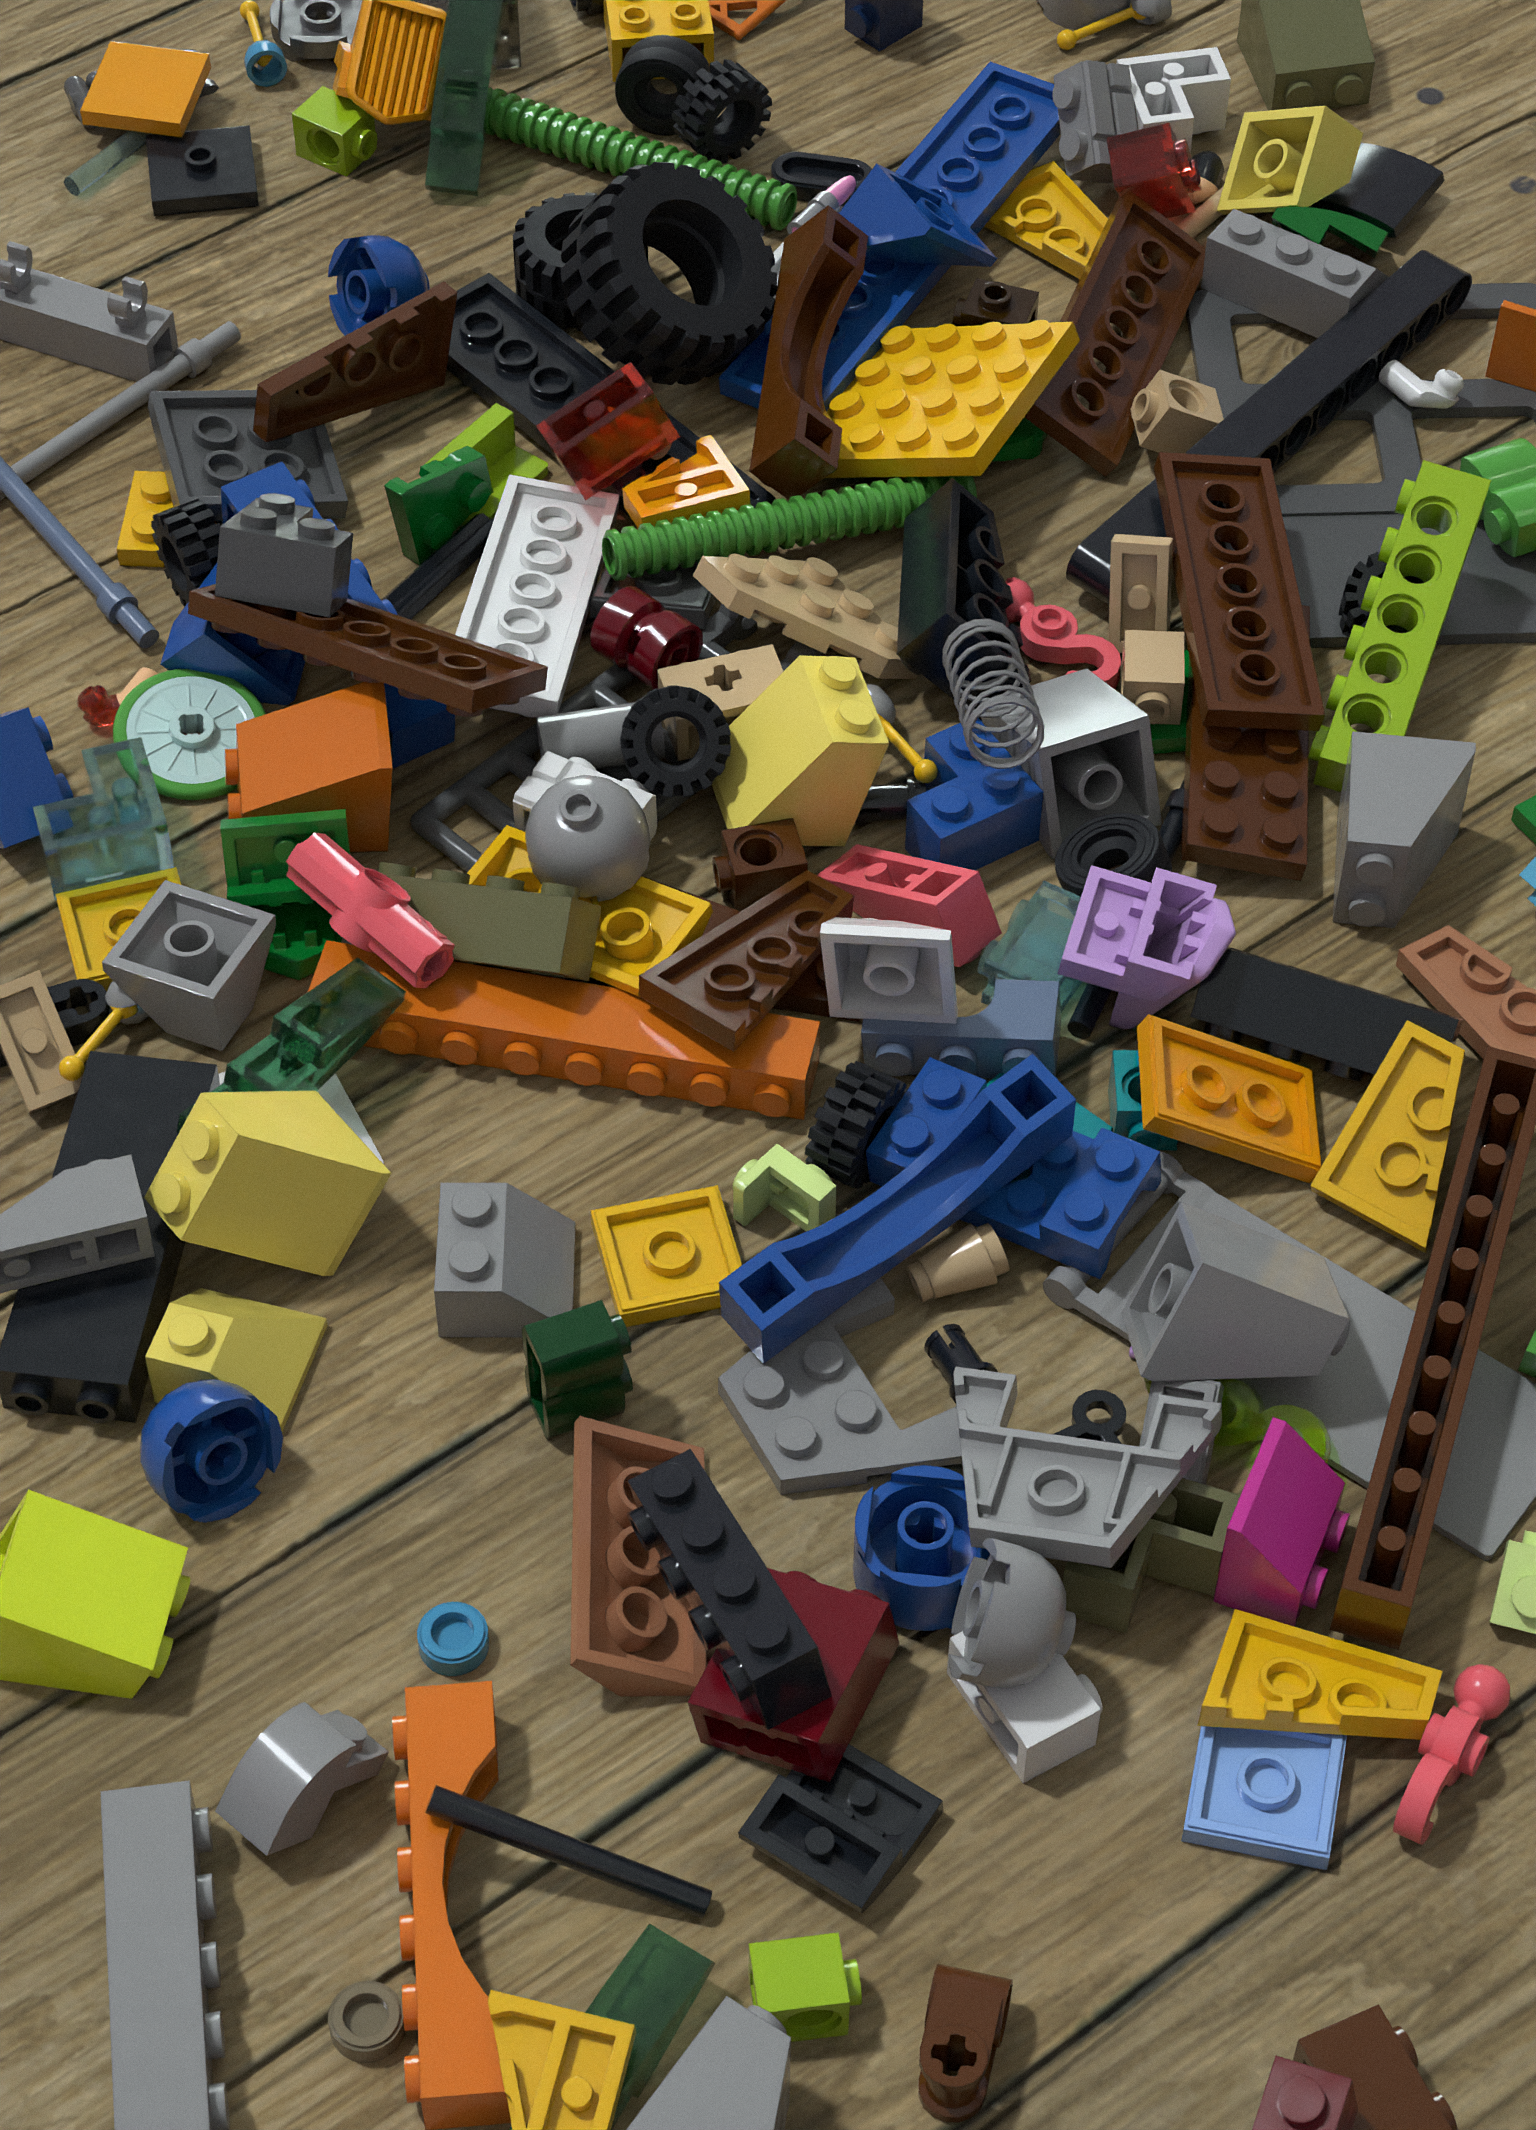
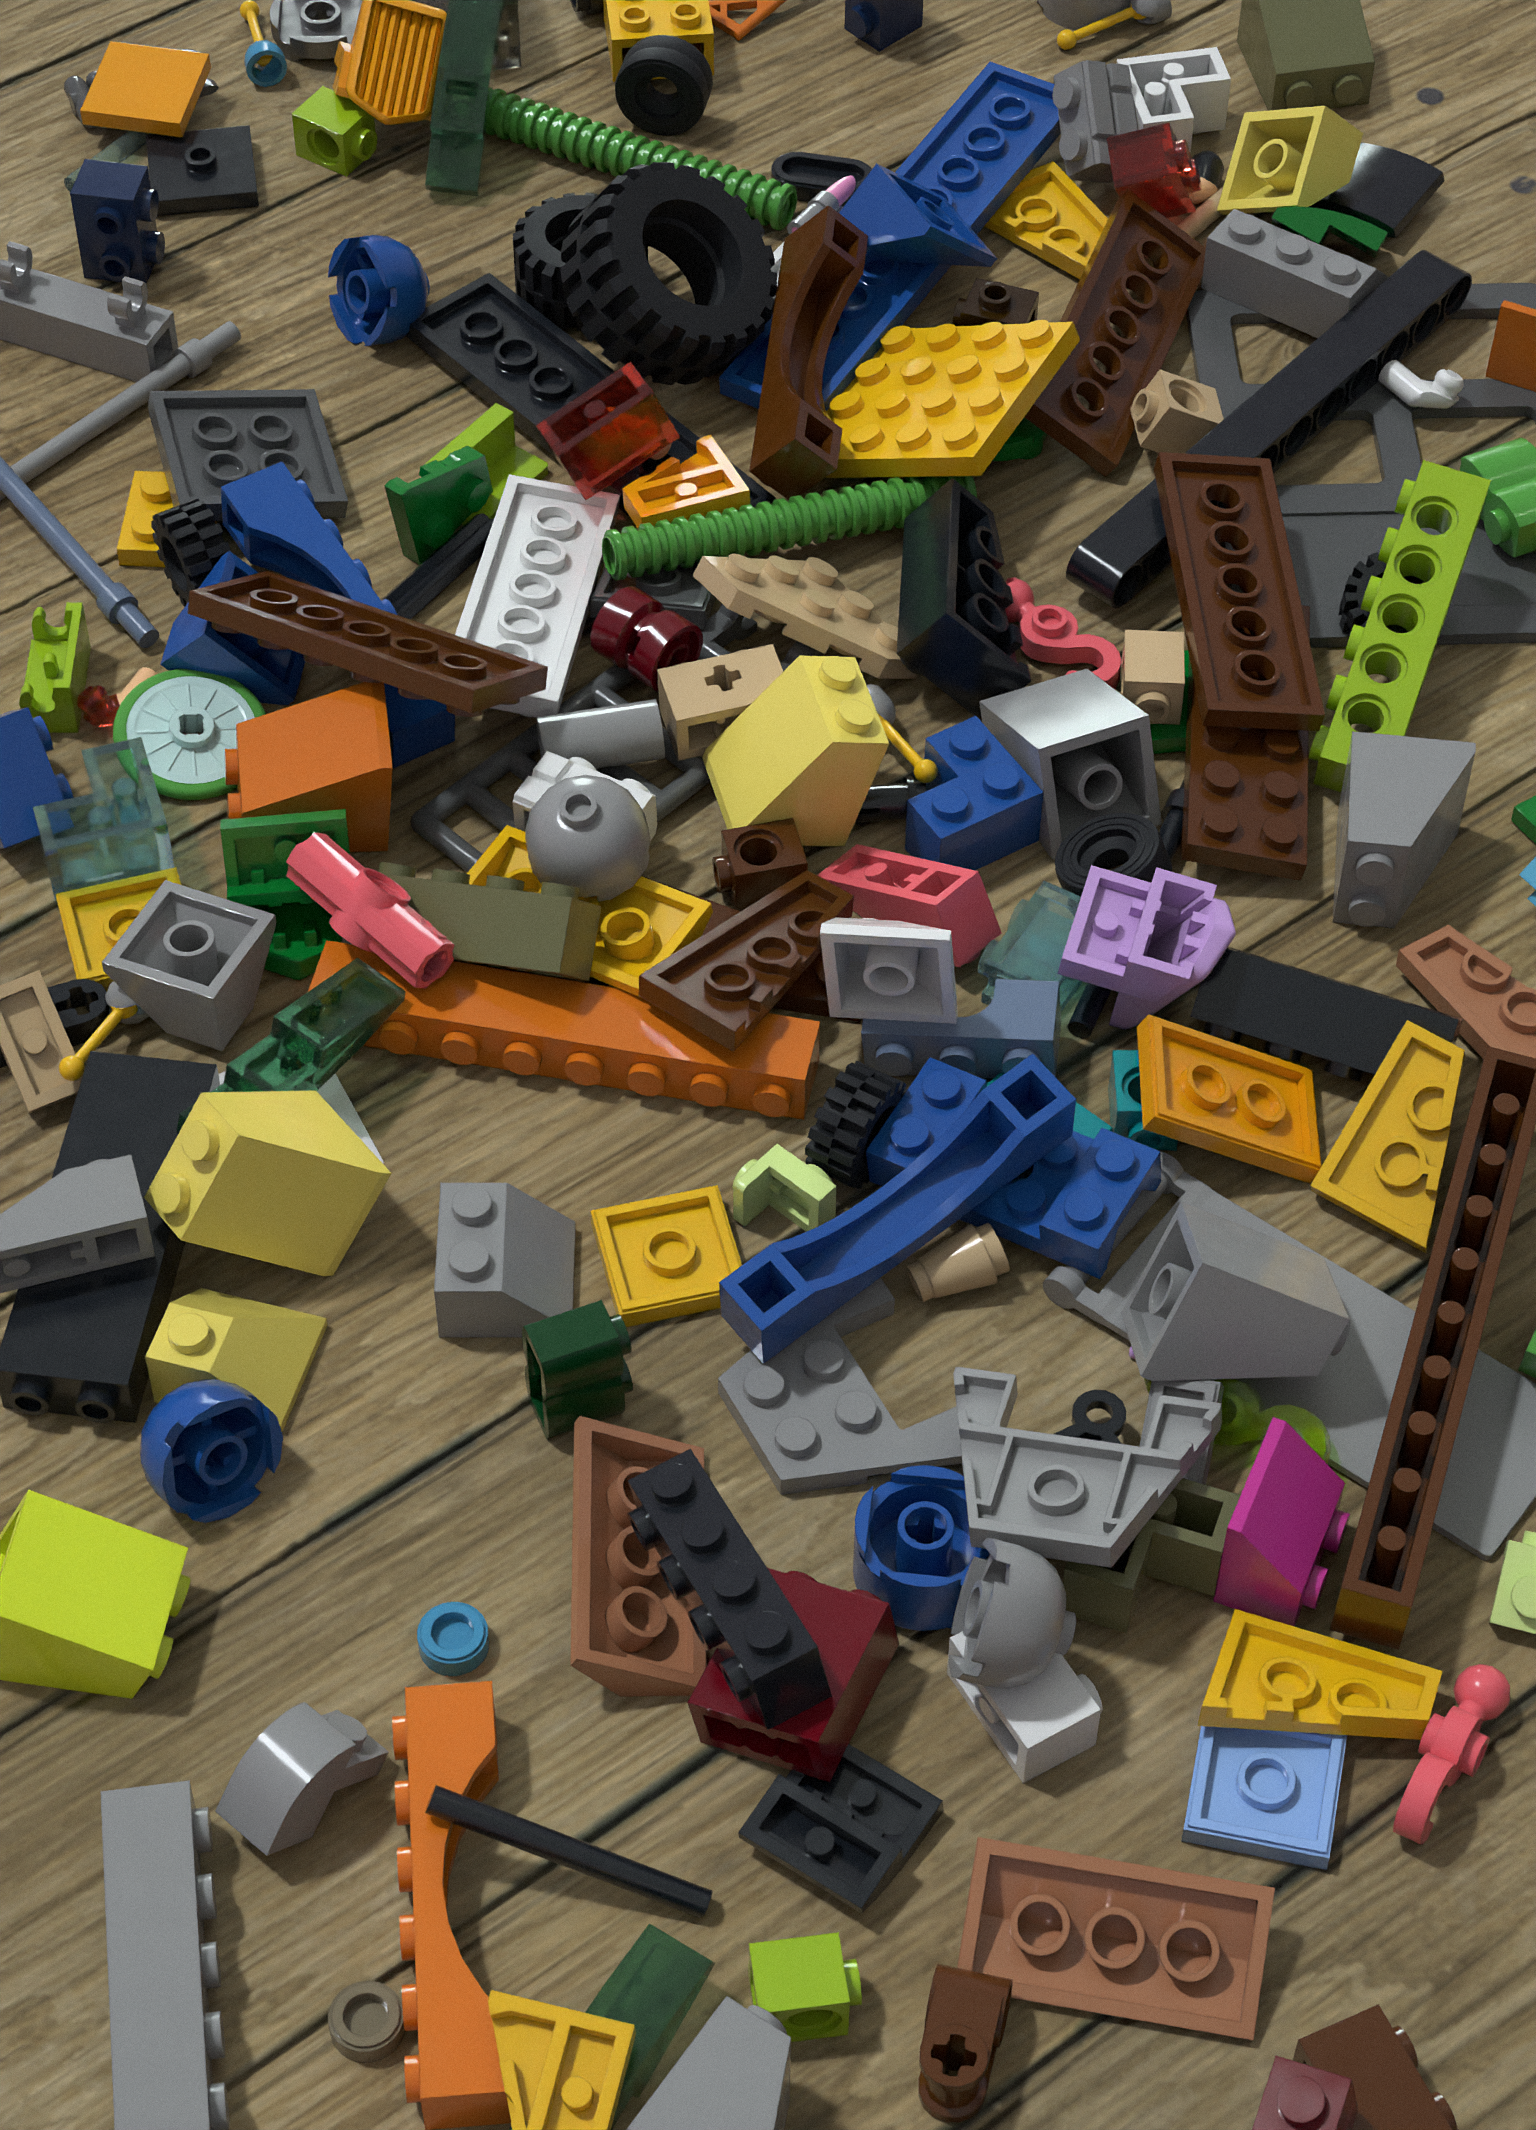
dark grey brick [215,493,353,617] -> none
reddish brown wing [253,281,458,442] -> none
black tyre [620,685,731,797] -> none
black tyre [672,59,772,164] -> none
black pin [924,1324,998,1403] -> none
light grey piece [942,619,1044,769] -> none
tan plate [1109,534,1173,653] -> none
none -> lime hinge [19,602,91,733]
none -> dark blue brick [70,159,165,284]
none -> nougat slope [957,1837,1275,2040]

